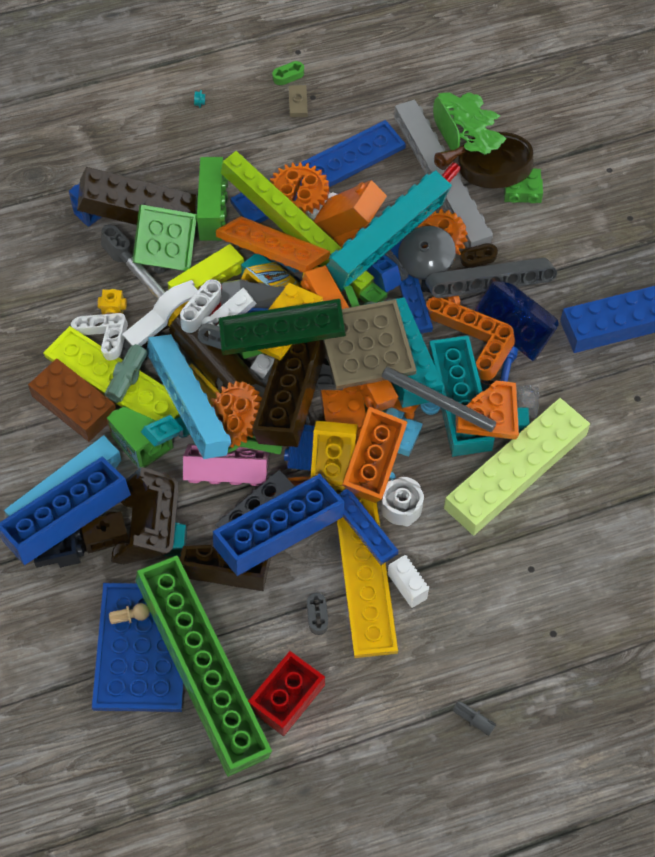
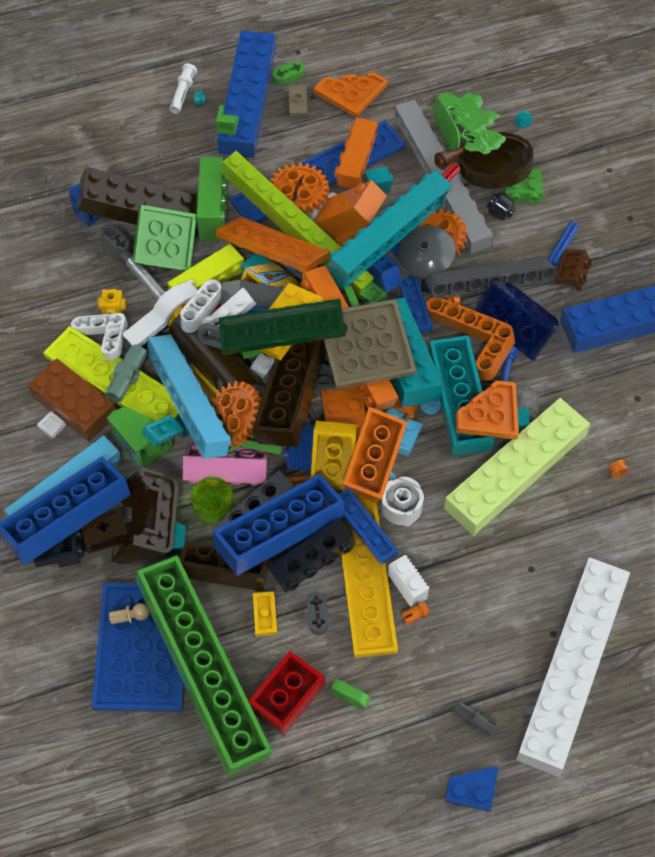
dark grey axle [382,367,496,432] -> none
dark brown plate [460,243,498,268] -> none
none -> white tile [37,411,67,439]
none -> white pin [169,63,197,114]
none -> clear neon green brick [190,477,234,526]
none -> bright green panel [216,105,239,135]
none -> blue brick [217,30,276,158]
none -> yellow plate [253,592,277,637]
none -> black brick [268,518,356,593]
none -> orange plate [313,72,388,118]
none -> bright green beam [328,679,371,710]
none -> orange brick [334,118,378,188]
none -> teal brick [364,166,394,193]
none -> orange pin [400,602,430,625]
none -> blue wing [445,766,499,812]
none -> black head [487,193,516,221]
none -> teal plate [515,111,533,128]
none -> white brick [516,557,630,777]
none -> blue axle [548,221,579,267]
none -> reddish brown bracket [554,250,592,291]
none -> orange bush [608,459,629,478]

